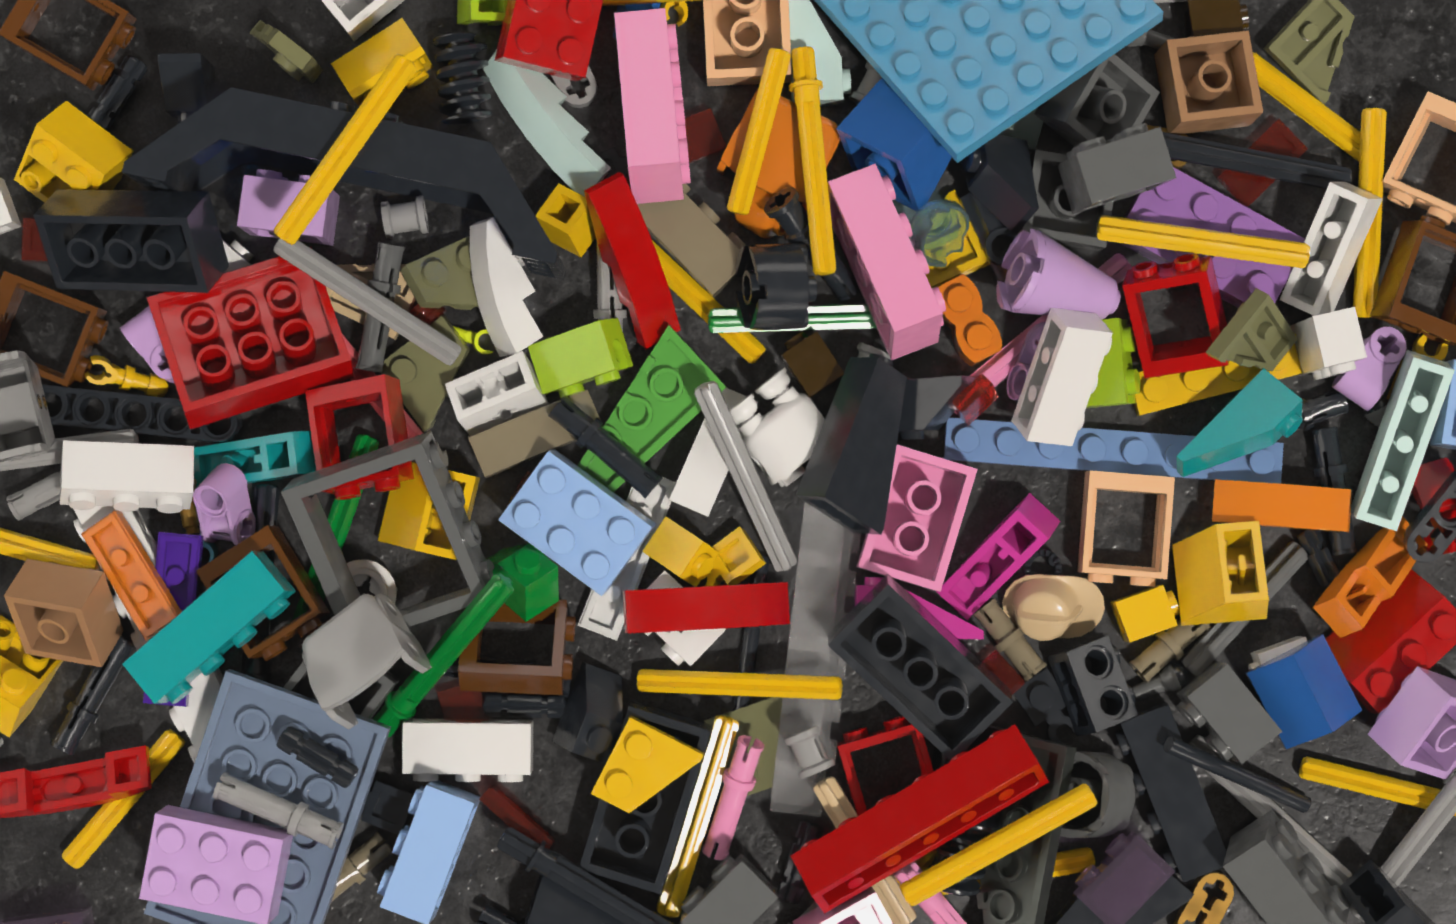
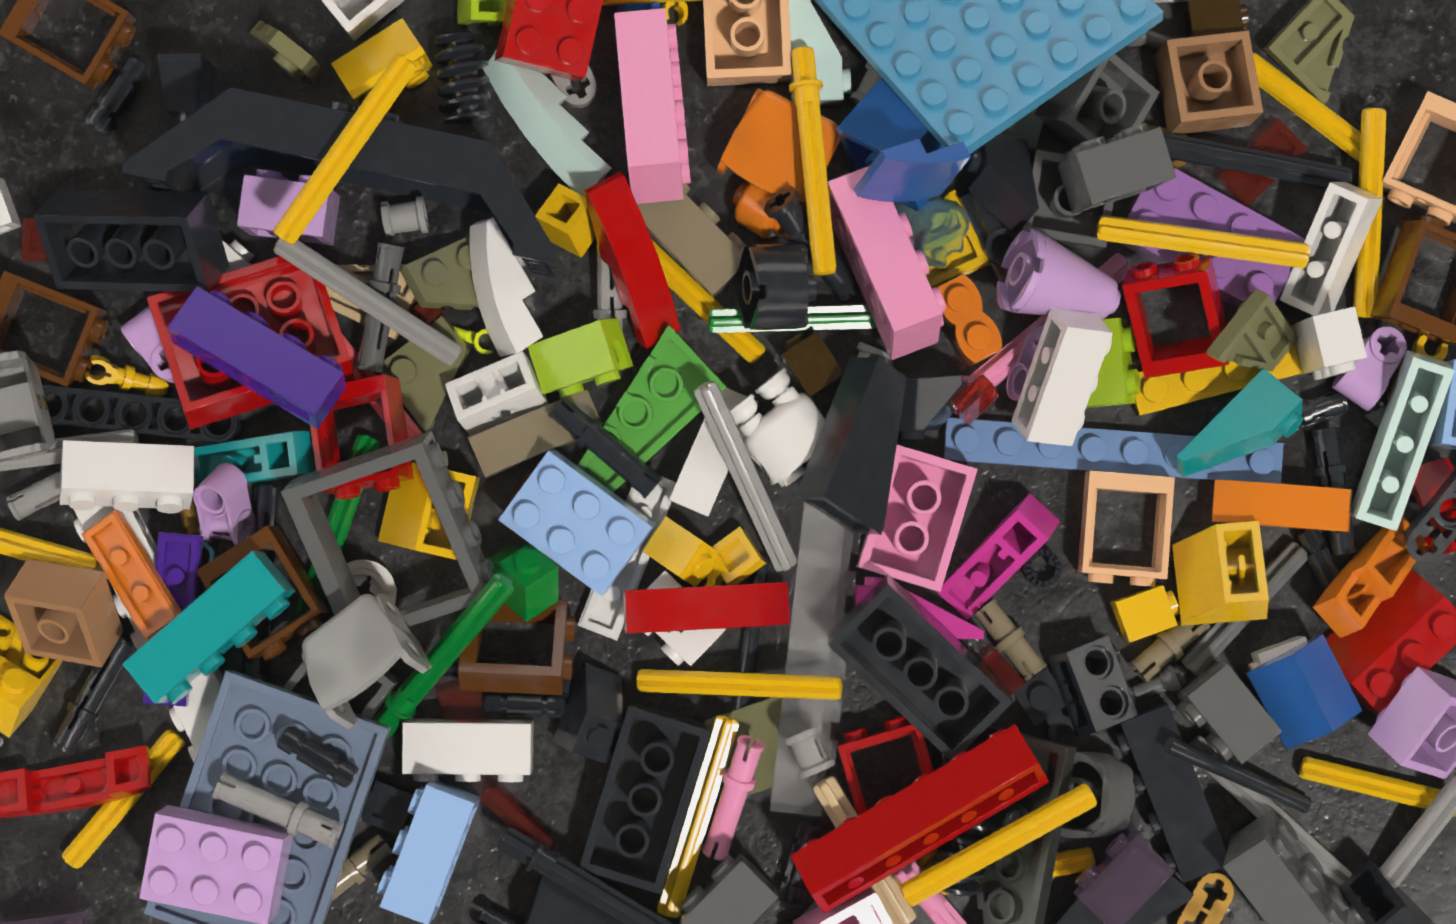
yellow slope [14,101,133,203] -> none
yellow wing [591,715,704,813] -> none
clear red tile [685,108,726,164] -> none
yellow axle [727,48,791,215] -> none
tan piece [1002,574,1105,641] -> none
none -> dark purple brick [167,286,346,429]
none -> blue slope [854,138,971,202]

